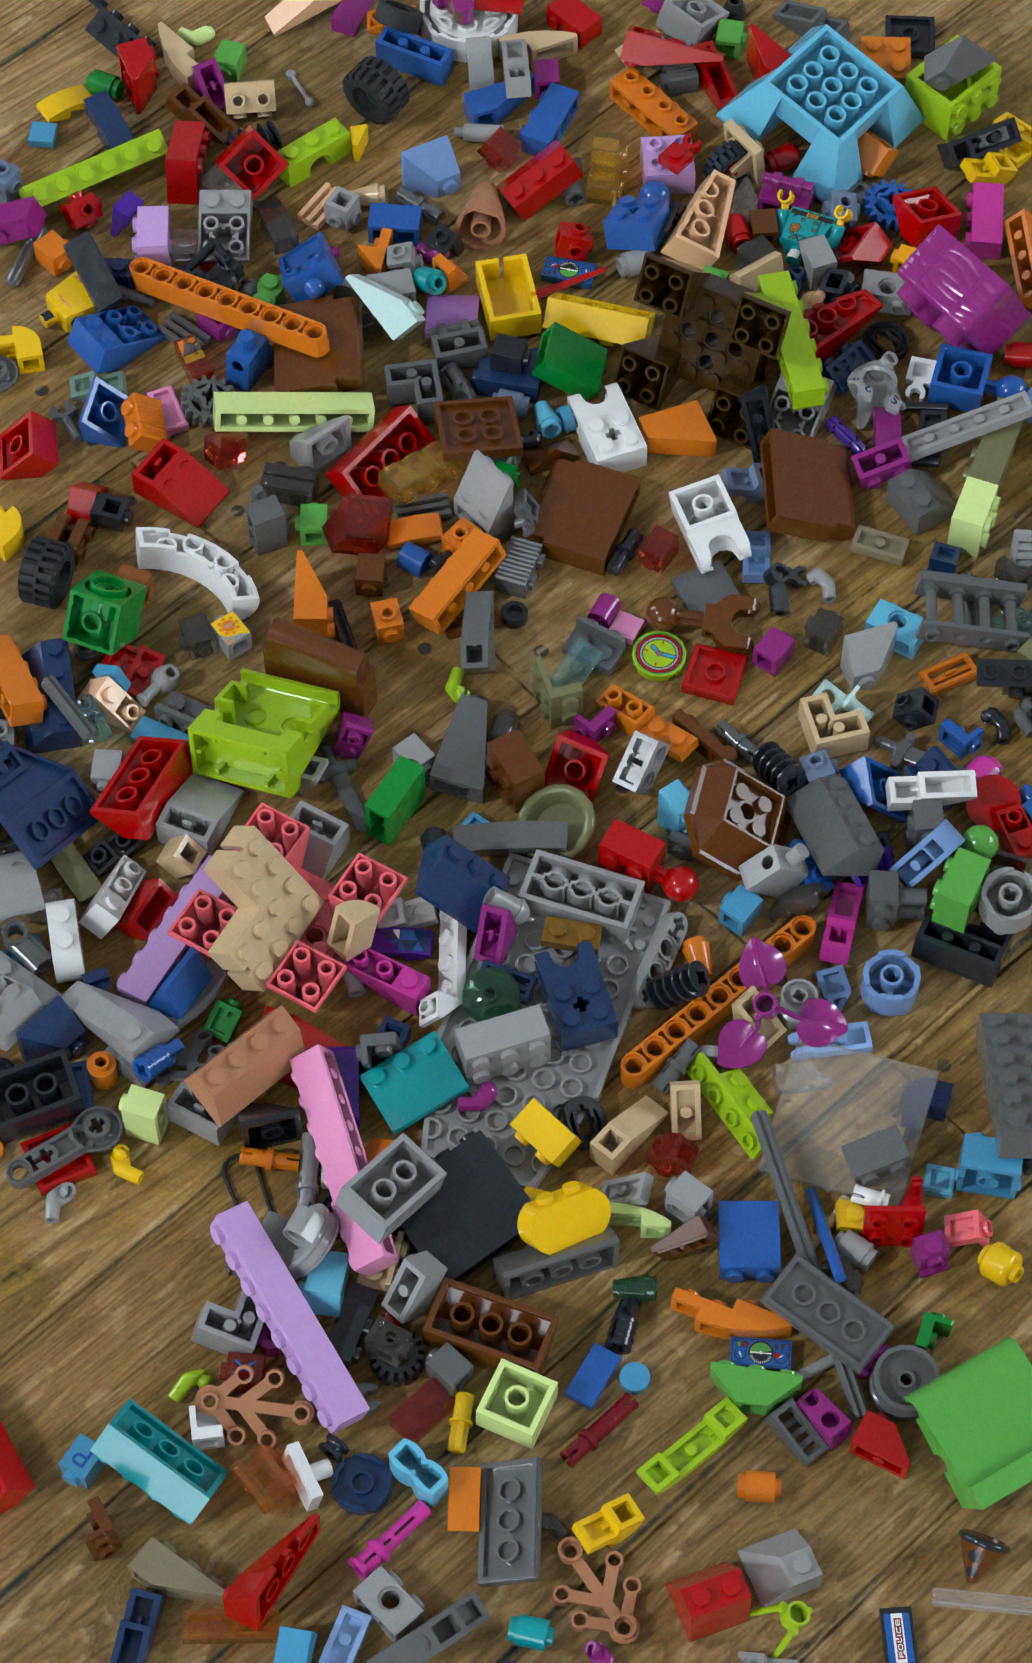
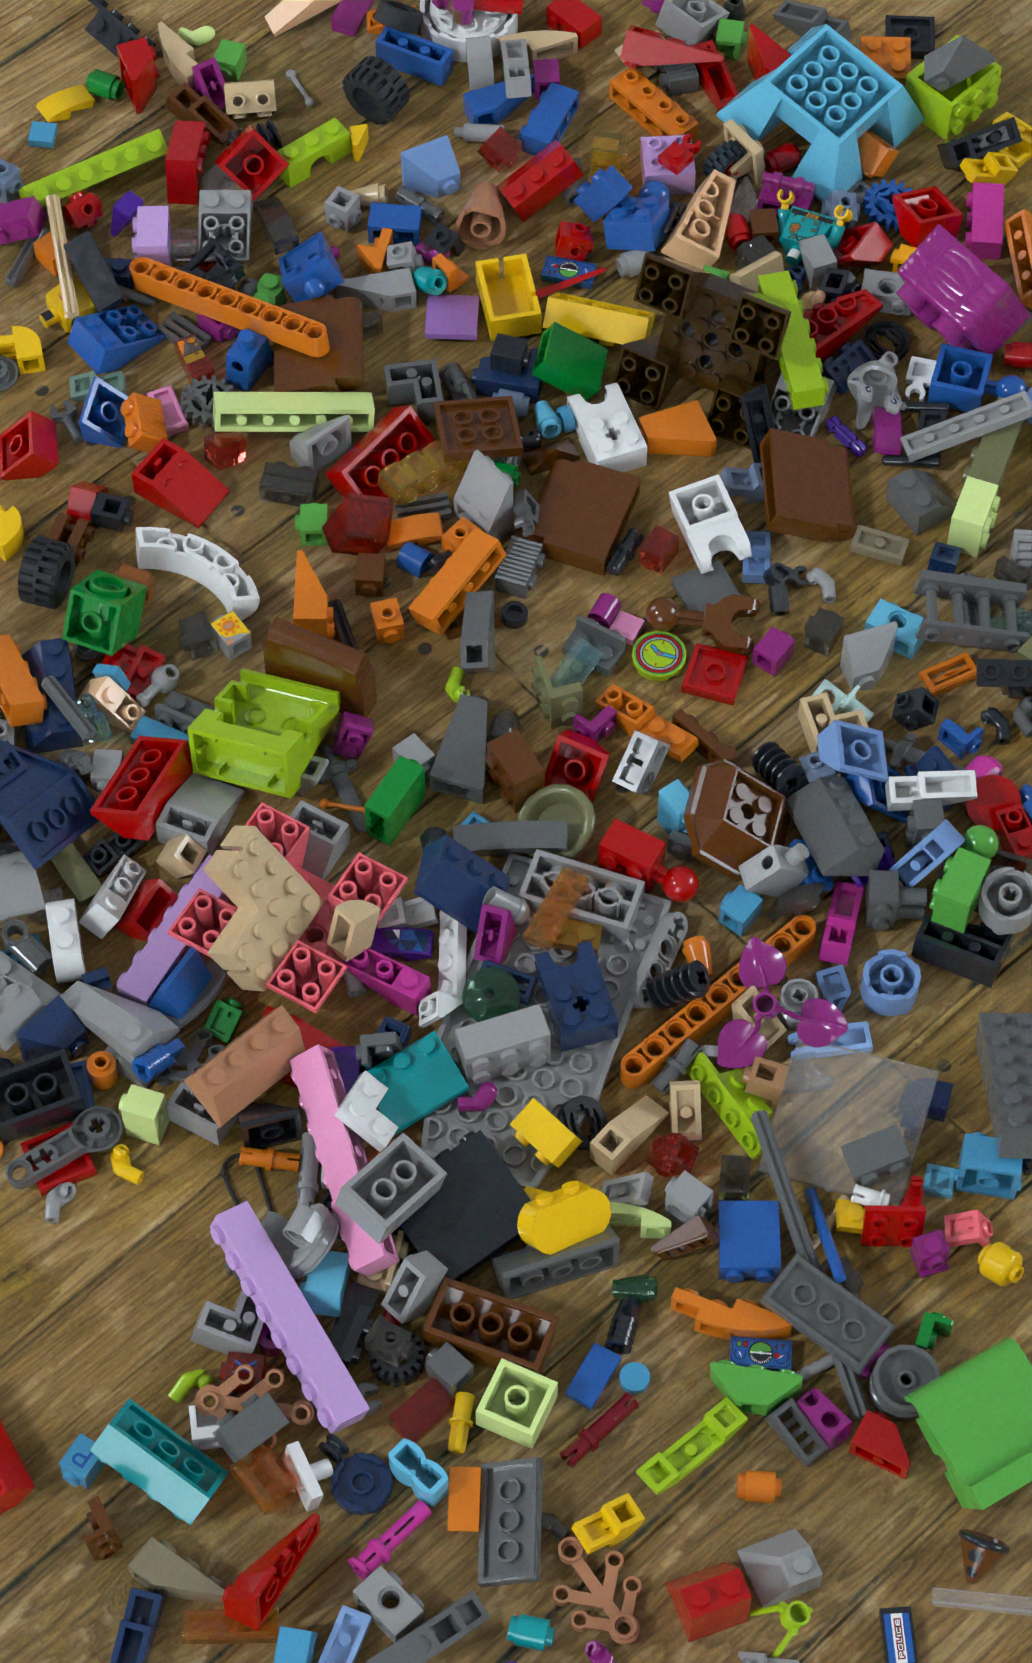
dark blue slope [83,90,134,150] -> none
dark grey brick [245,484,290,556] -> none
light nougat tile [297,182,336,231] -> none
light aqua slope [345,274,426,341] -> none
dark grey brick [427,319,488,373] -> none
dark grey pin [713,719,758,763] -> none
light grey brick [834,1229,879,1272] -> none
magenta brick [851,437,912,490] -> none
none -> tan axle [46,194,79,319]
none -> dark grey hinge [57,749,94,776]
none -> dark grey brick [212,1392,289,1463]
none -> orange hinge [319,798,365,814]
none -> white plate [334,1070,398,1152]
none -> clear orange plate [523,866,589,952]
none -> blue brick [573,166,632,223]
none -> clear smoke bracket [718,1155,751,1201]
none -> medium nougat brick [741,1056,790,1105]
none -> medium blue slope [817,720,889,782]

